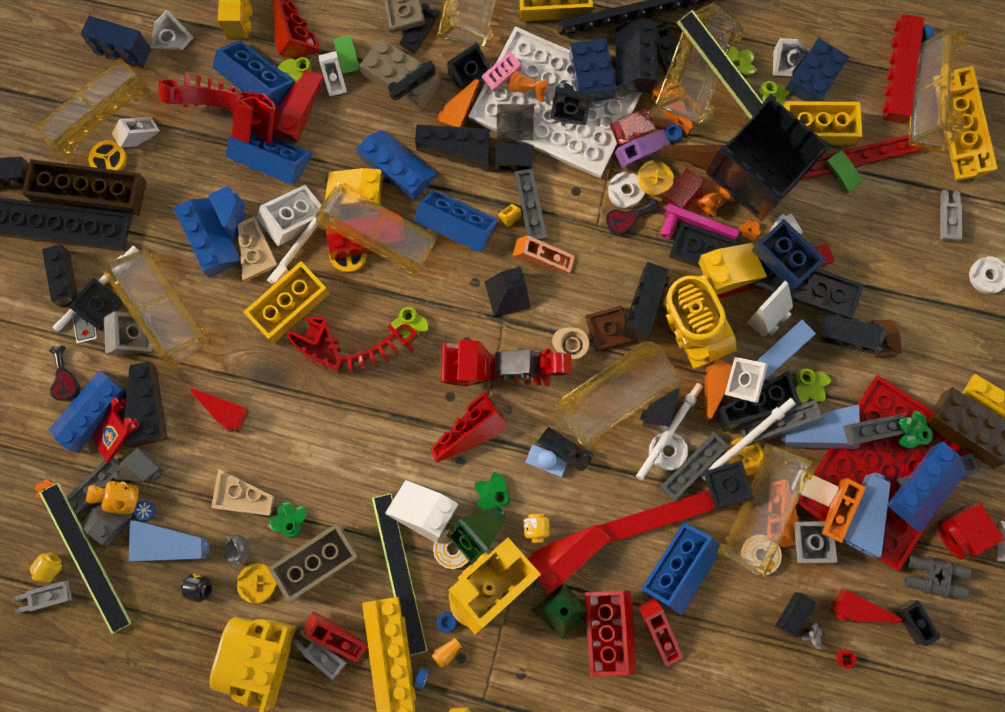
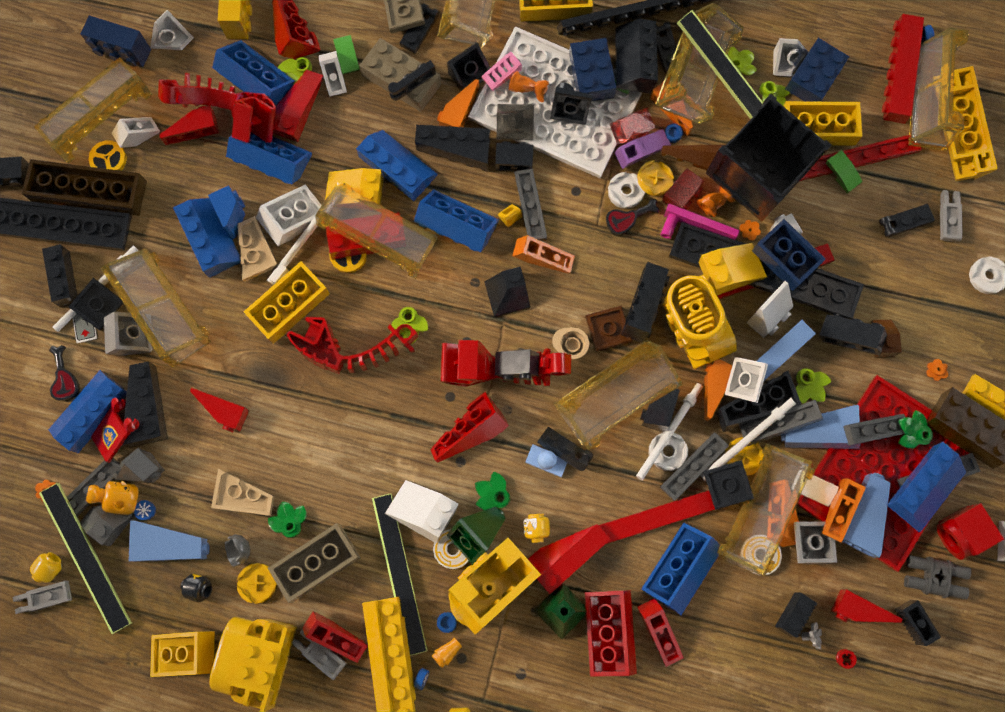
none -> yellow slope [150,631,215,677]
none -> red slope [159,106,219,145]
none -> black plate [879,204,935,238]
none -> orange plant [926,359,948,381]

